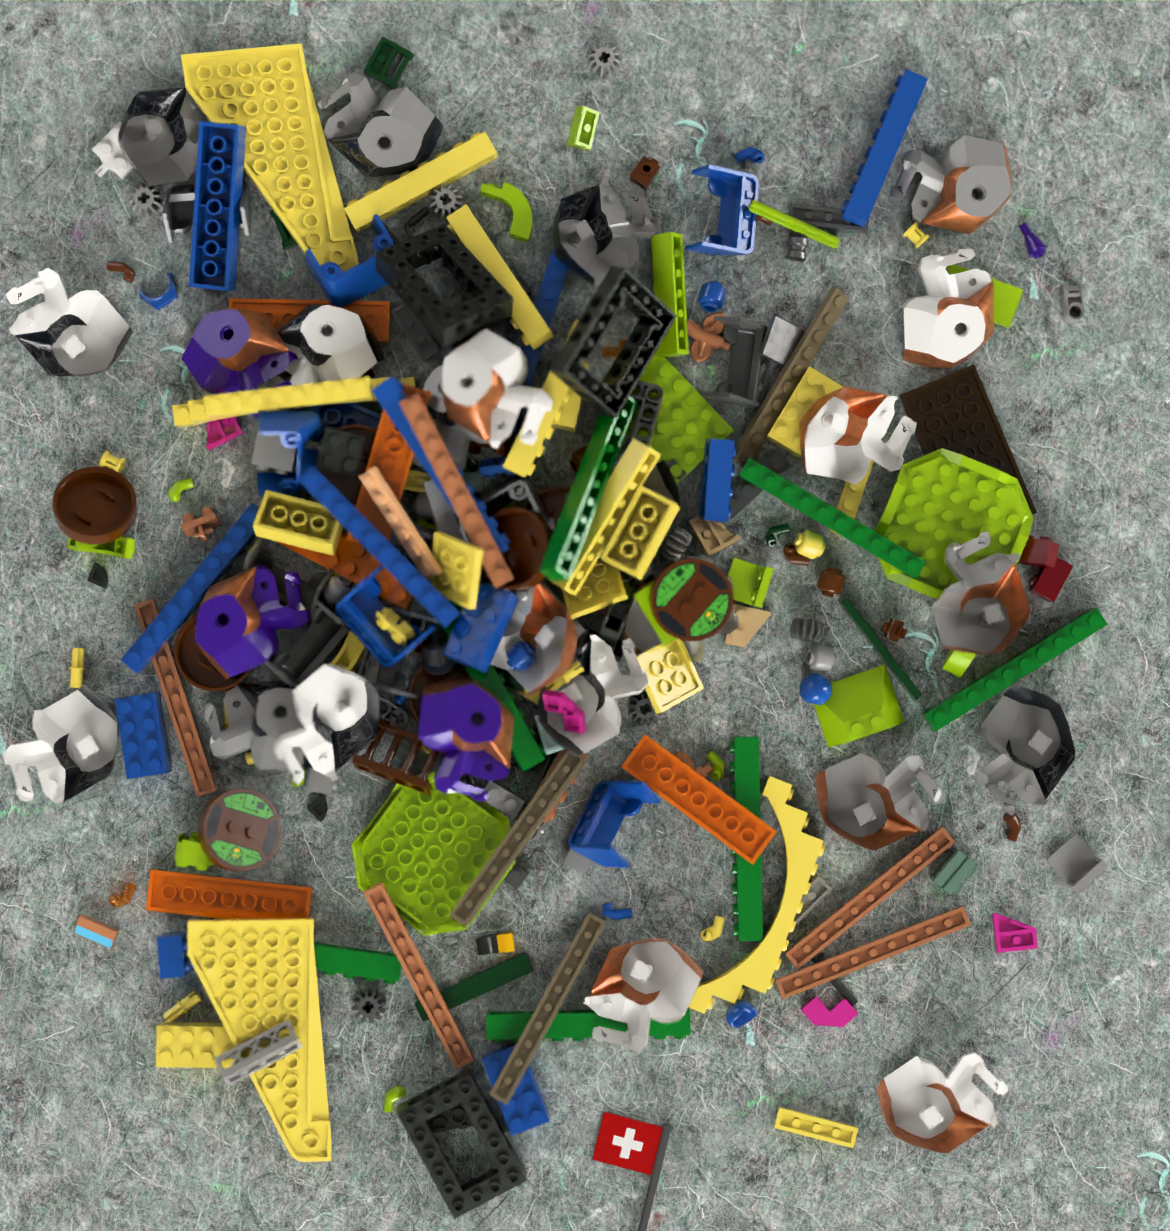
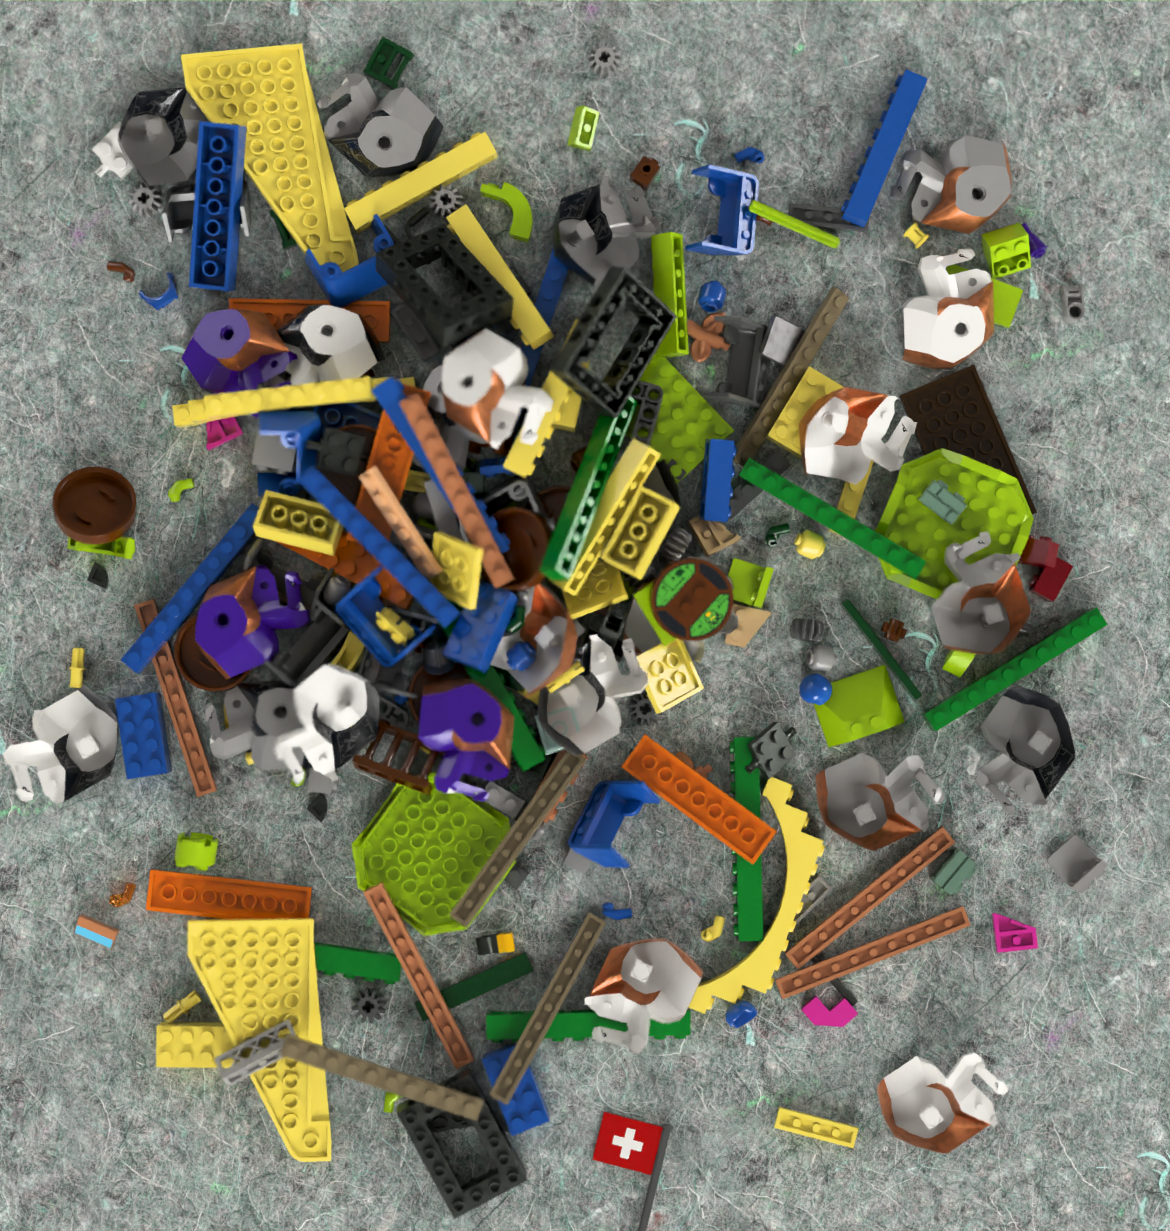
white piece [6,268,133,376] -> none
light yellow bush [99,451,126,473] -> none
blue brick [157,930,194,979] -> none
nougat hips [180,506,222,542] -> none
piece [198,788,281,871] -> none
dark pink tile [542,690,586,734] -> none
clear orange arm [601,340,627,357] -> none
lime arm [706,750,725,781] -> none
reddish brown arm [783,543,810,566] -> none
dark grey wheel [786,237,809,261] -> none
reddish brown head [817,567,846,597] -> none
reddish brown arm [1003,813,1021,842] -> none
none -> dark tan plate [280,1034,484,1121]
none -> dark green arm [506,606,525,633]
none -> pearl dark grey plate [745,722,797,779]
none -> sand green brick [917,479,967,525]
none -> lime slope [981,222,1031,279]

